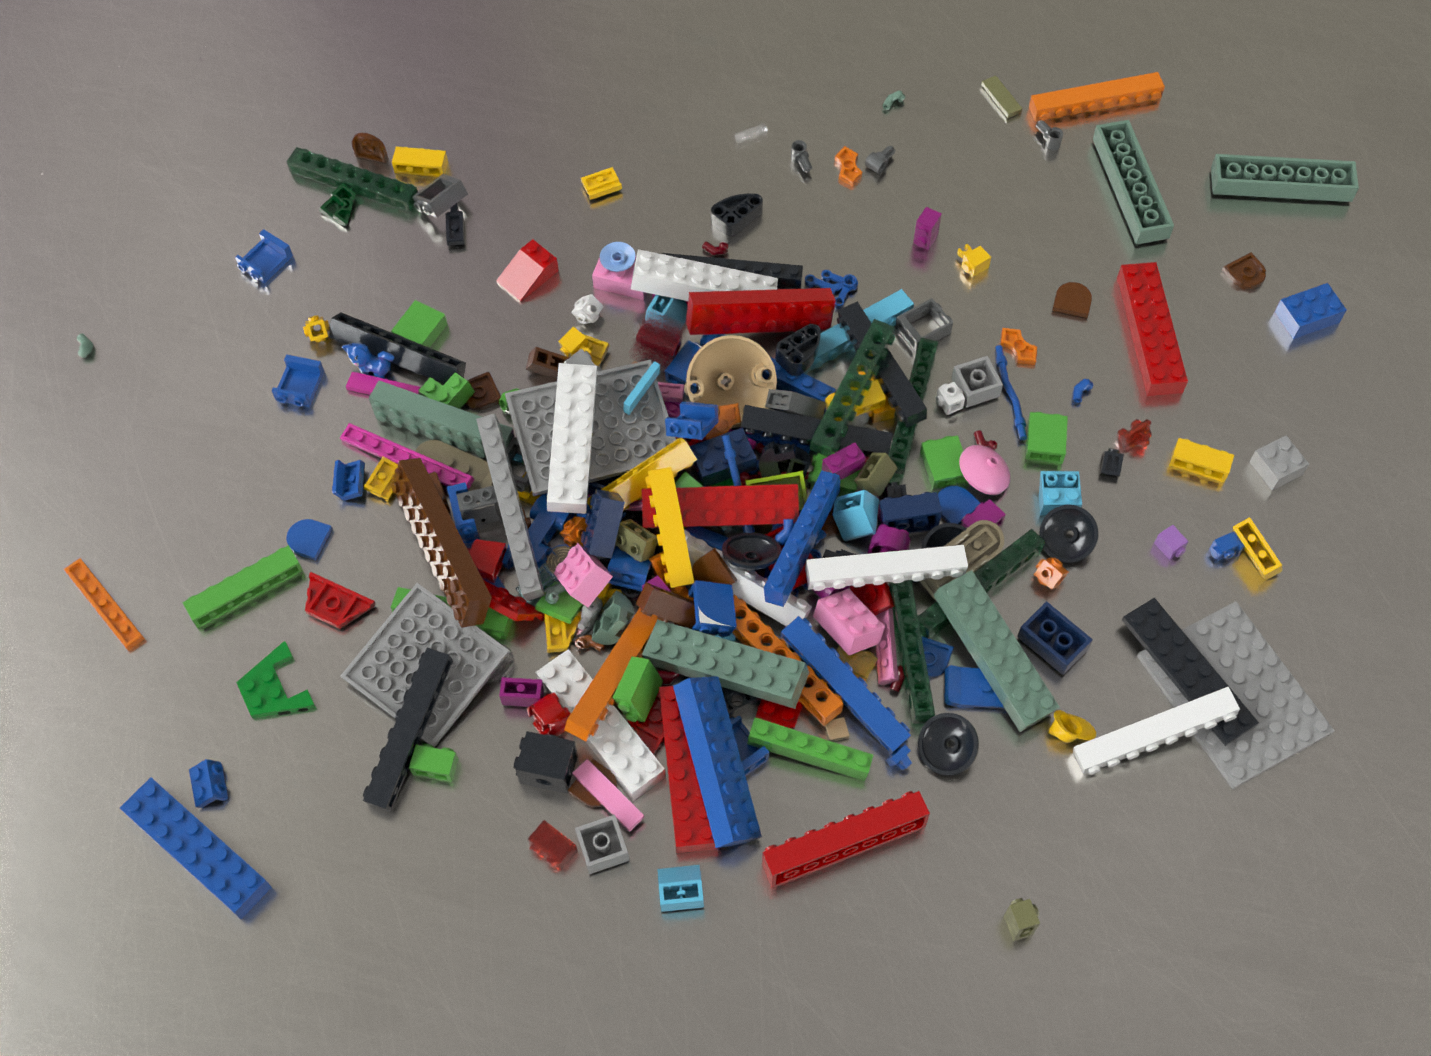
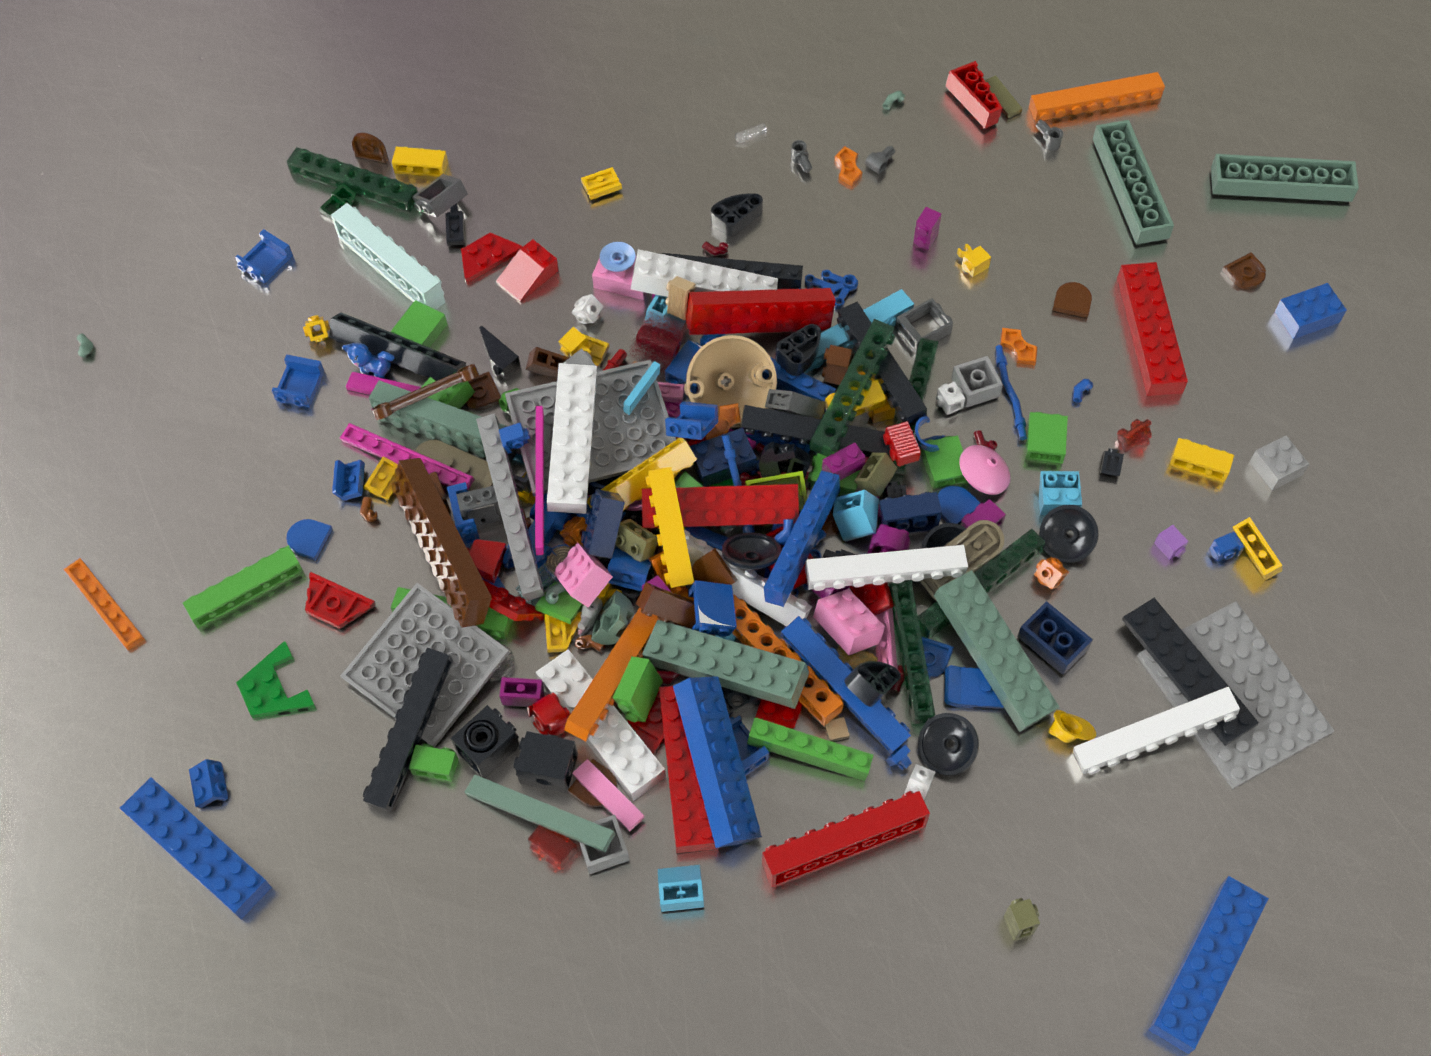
none -> light aqua brick [331,203,445,310]
none -> dark orange arm [360,497,378,522]
none -> reddish brown piece [371,364,479,420]
none -> black brick [450,705,519,778]
none -> red wing [461,232,522,284]
none -> sand green tile [465,775,615,852]
none -> black slope [479,326,521,379]
none -> blue brick [499,423,531,454]
none -> dark pink tile [535,406,544,555]
none -> red axle [602,349,628,371]
none -> tan brick [666,276,696,320]
none -> reddish brown brick [822,345,855,386]
none -> black beam [844,661,901,707]
none -> red brick [883,421,921,467]
none -> white brick [905,764,935,800]
none -> blue helmet [915,416,945,452]
none -> red wedge [946,61,1002,128]
none -> blue brick [1148,876,1269,1054]

